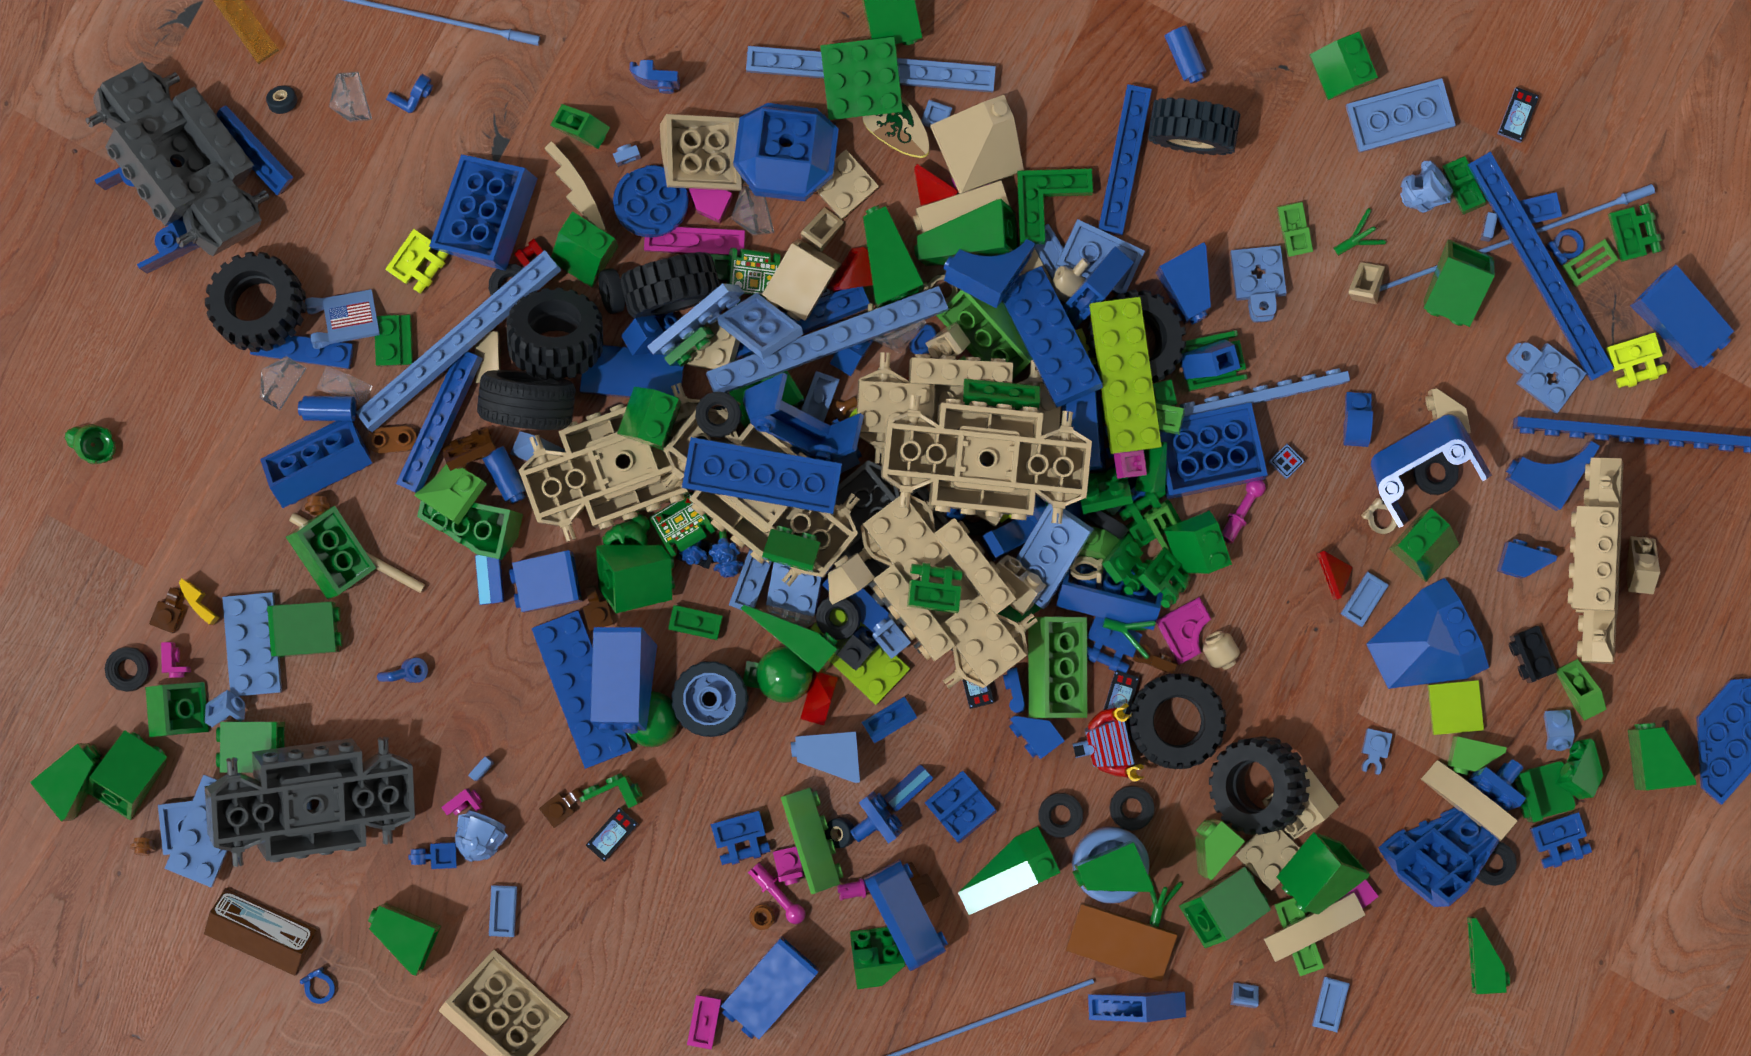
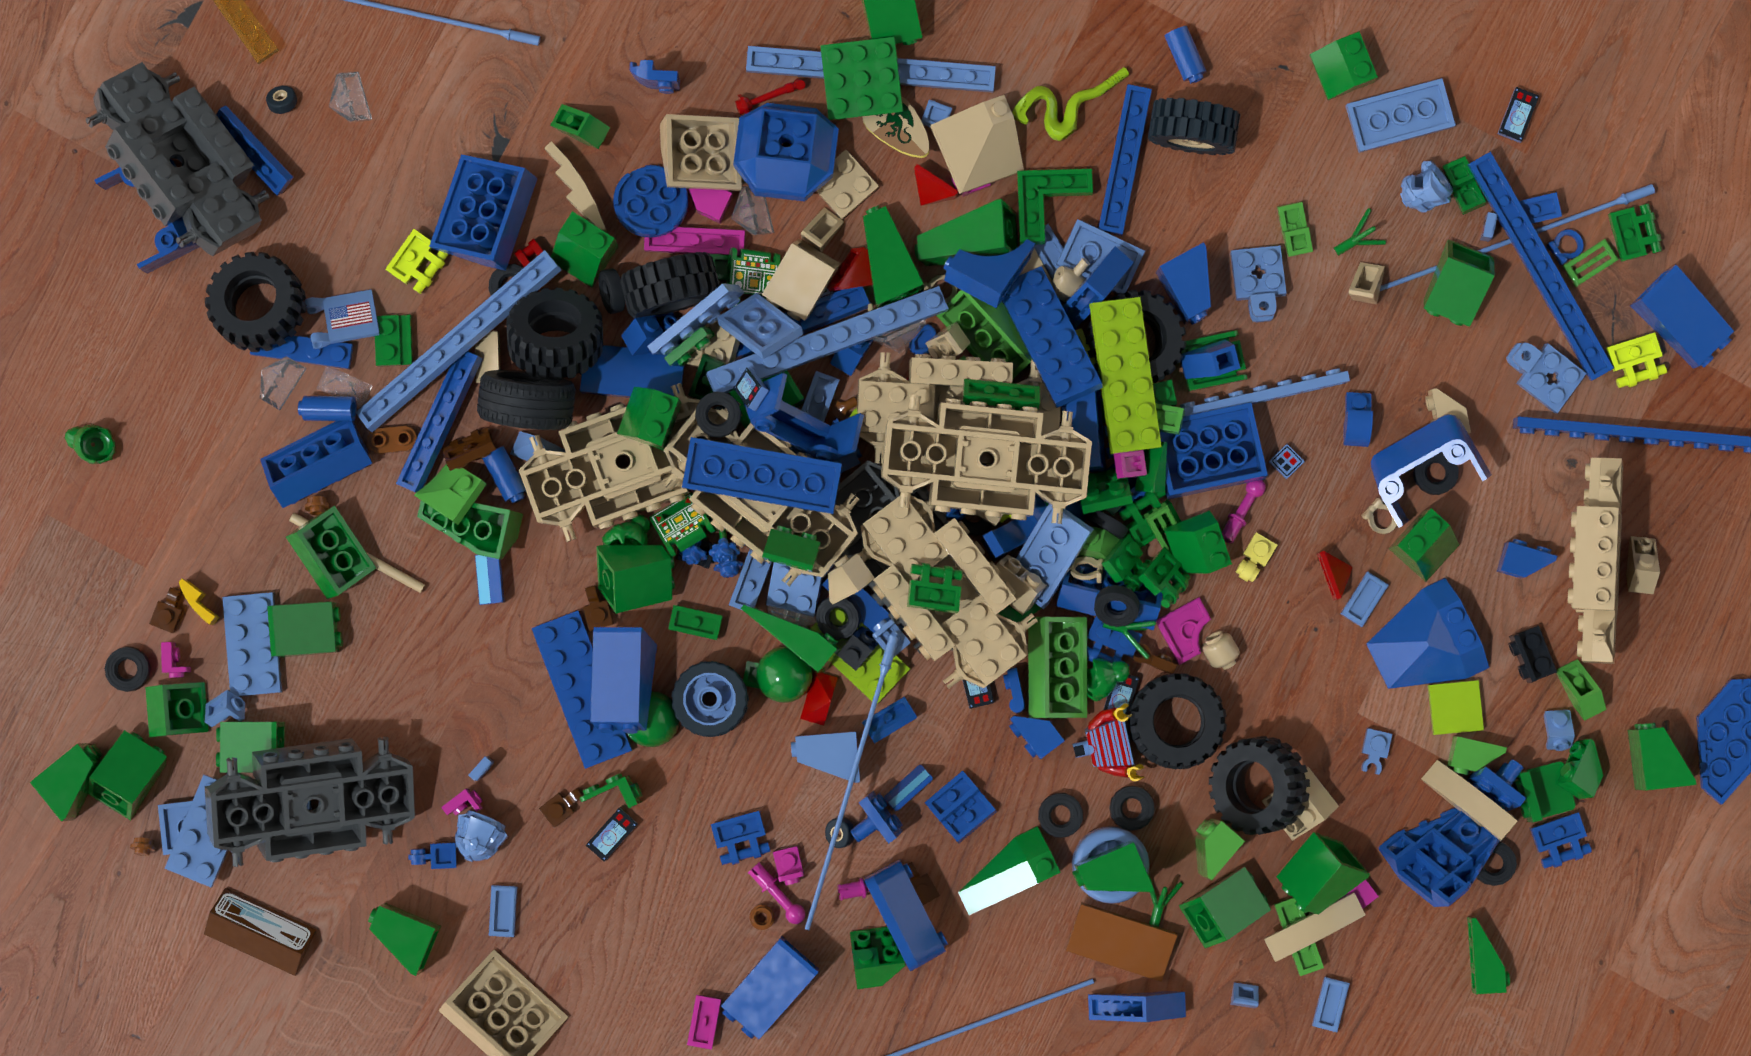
blue piece [300,967,335,1004] -> none
blue plate [377,658,428,683] -> none
blue plate [386,74,433,113] -> none
slope [509,550,583,613] -> none
medium blue plate [613,144,641,167] -> none
bright green slope [781,787,844,895] -> none
tan brick [913,181,1009,233] -> none
tan plate [1235,830,1300,890] -> none
blue arch [1505,441,1600,511] -> none
none -> dark green slope [688,353,727,400]
none -> tile [734,367,769,411]
none -> red piece [735,78,805,115]
none -> medium blue piece [805,635,899,930]
none -> lime animal [1012,67,1129,141]
none -> green piece [1087,658,1130,701]
none -> black tyre [1094,585,1140,627]
none -> light yellow plate [1235,532,1277,582]

